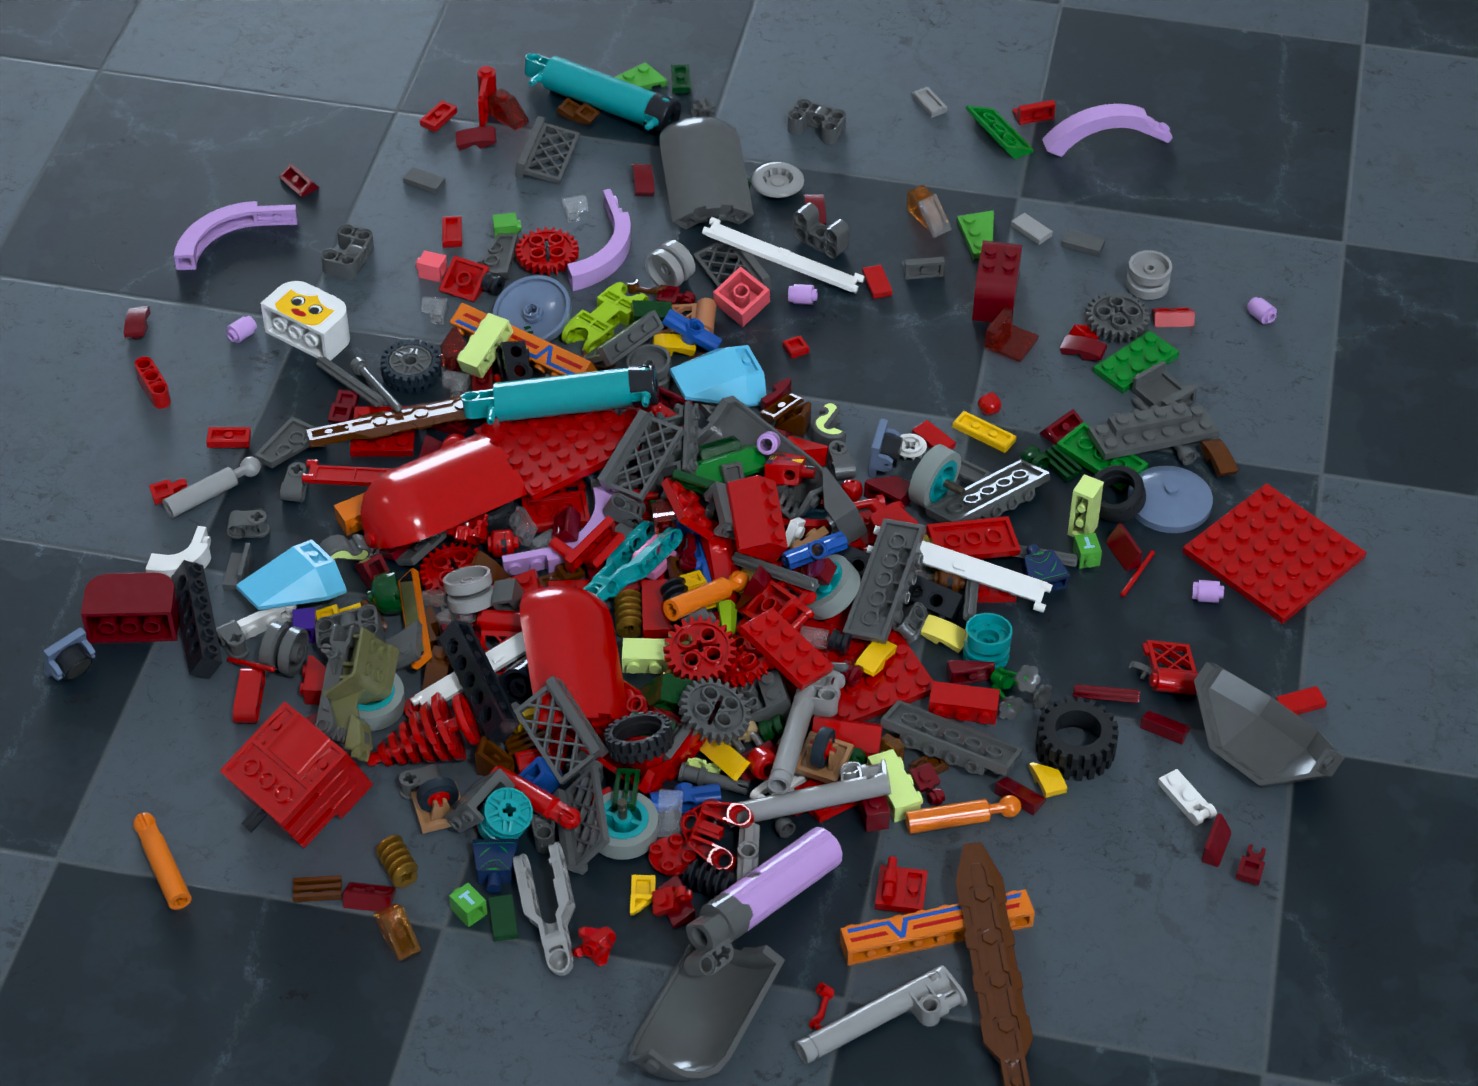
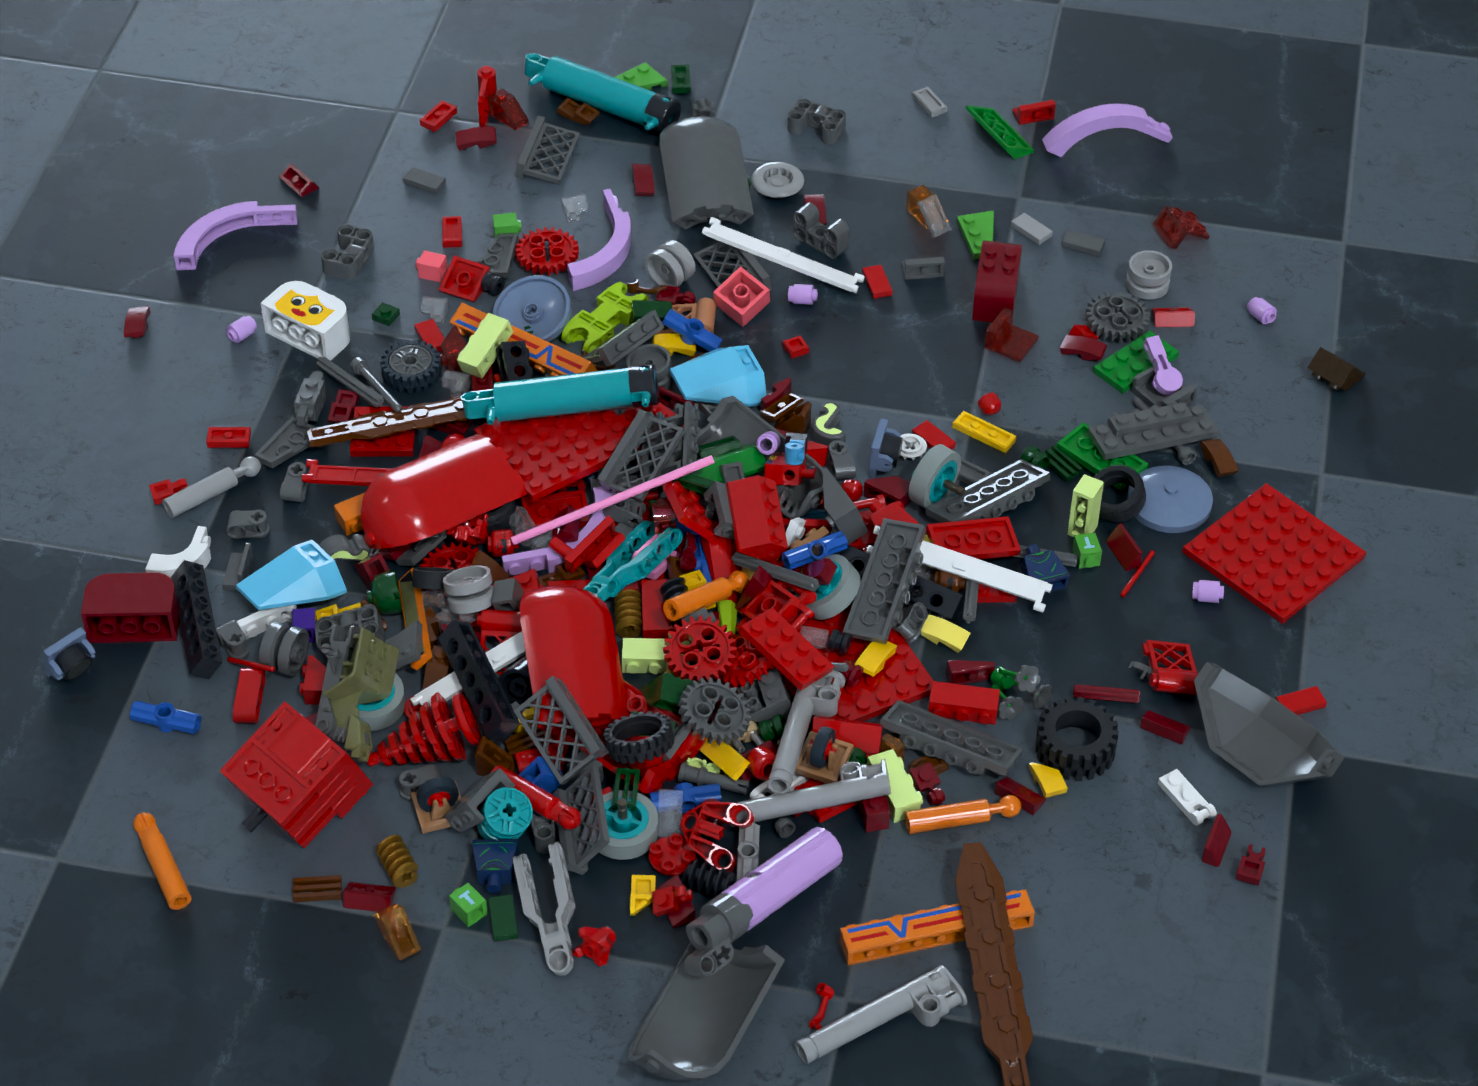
red beam [134,356,171,409] -> none
red plate [875,856,928,913] -> none
teal wheel [963,613,1012,669] -> none
dark red slope [1040,408,1083,445] -> none
none -> blue piece [130,701,202,734]
none -> dark grey hinge [294,371,326,427]
none -> dark green plate [372,302,400,326]
none -> black tyre [412,567,454,590]
none -> red tile [414,319,448,352]
none -> bright pink piece [511,455,715,545]
none -> dark azure leg [785,432,808,465]
none -> lavender piece [1143,335,1183,395]
none -> clear red bracket [1153,206,1210,249]
none -> dark brown slope [1307,347,1366,391]

